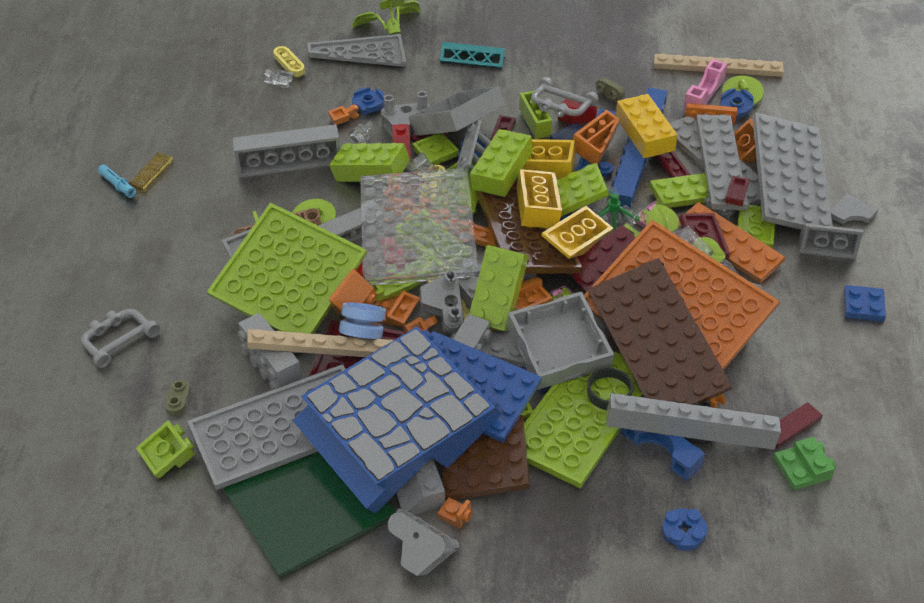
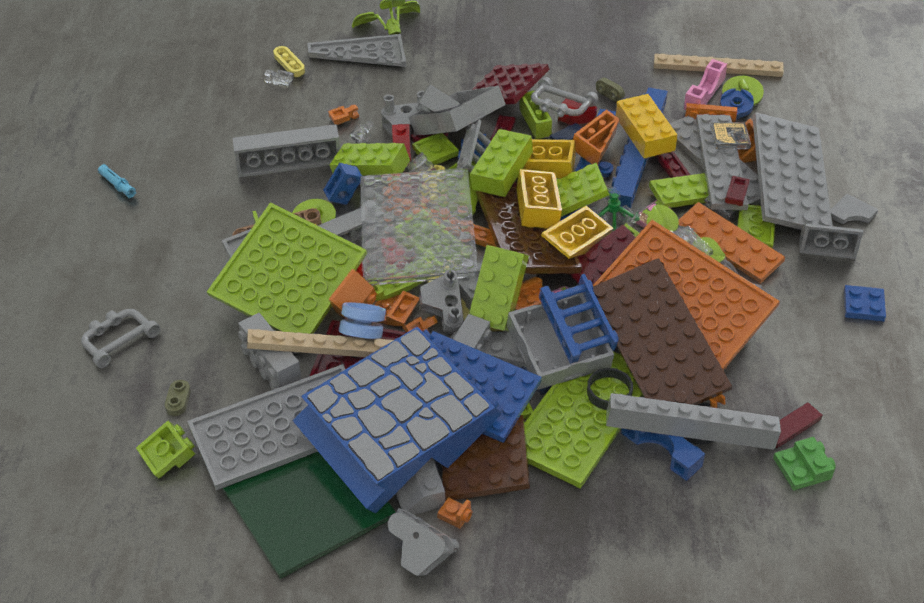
clear yellow tile [128,152,173,192] -> none
blue plate [352,87,384,115] -> none
teal fence [440,42,506,68] -> none
blue plate [662,508,707,551] -> none
dark red tile [679,213,730,259] -> none
none -> blue brick [323,162,363,205]
none -> light grey slope [417,85,460,113]
none -> dark red plate [472,63,550,104]
none -> blue fence [539,274,618,364]
none -> tile [710,122,751,149]

